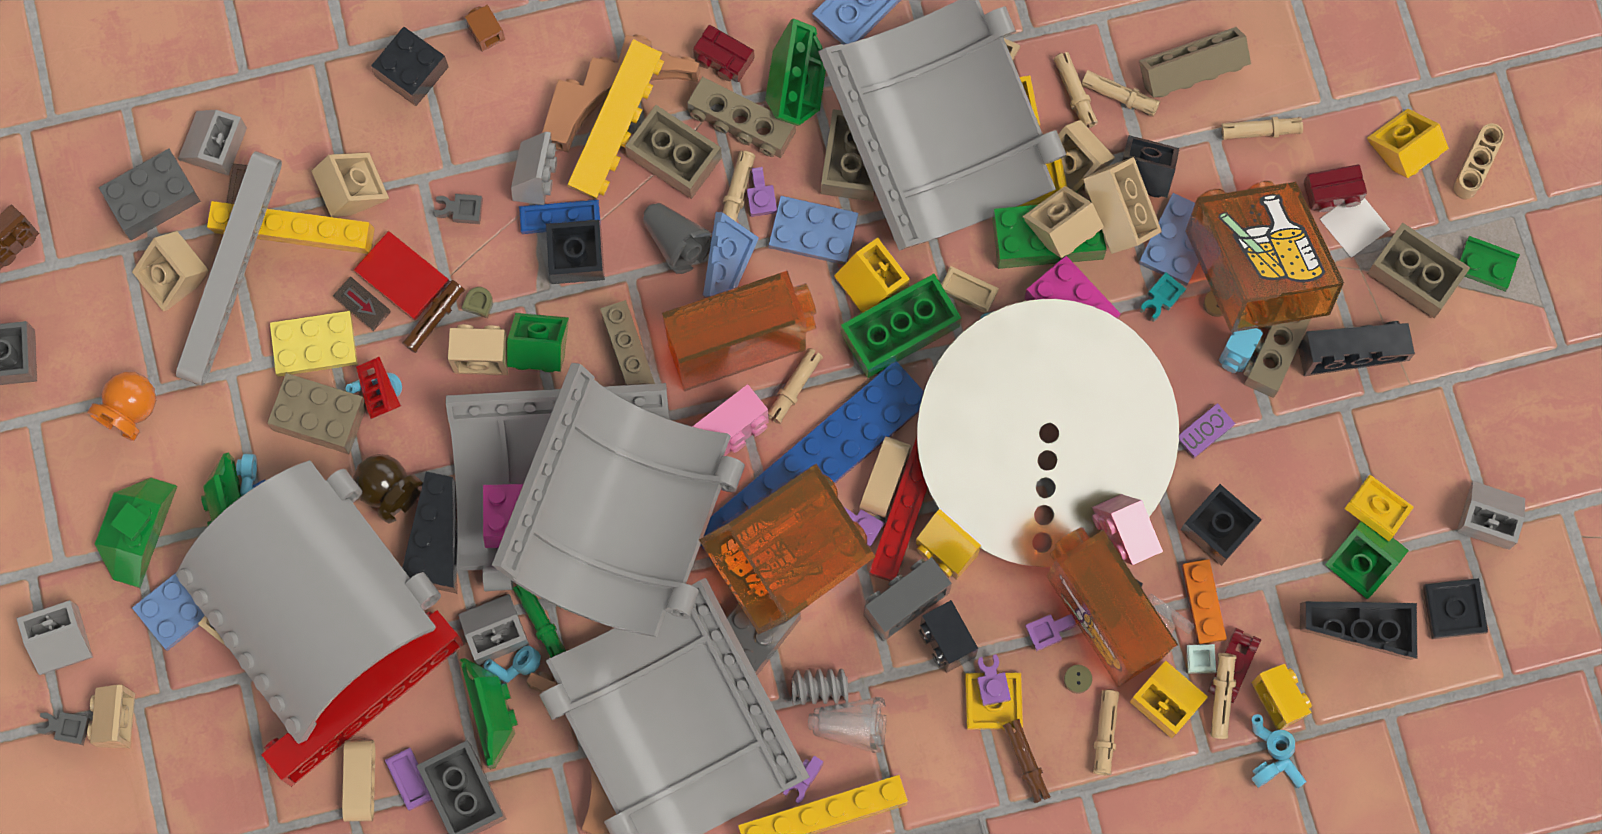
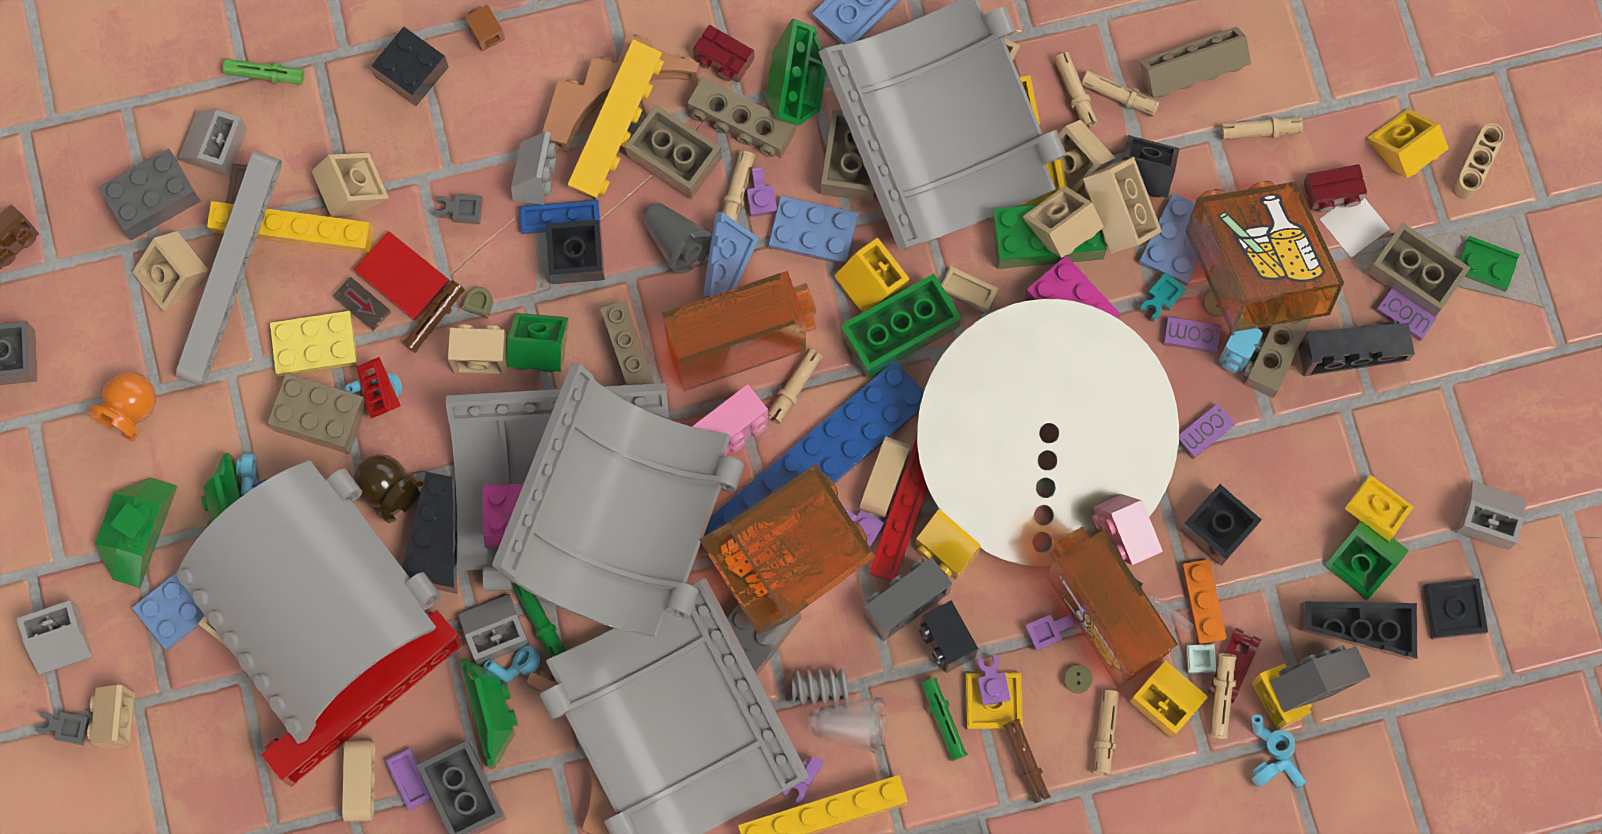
none -> bright green pin [223,58,304,85]
none -> green pin [920,677,968,761]
none -> medium lavender tile [1163,317,1221,353]
none -> dark grey brick [1270,645,1371,712]
none -> medium lavender tile [1376,288,1437,341]

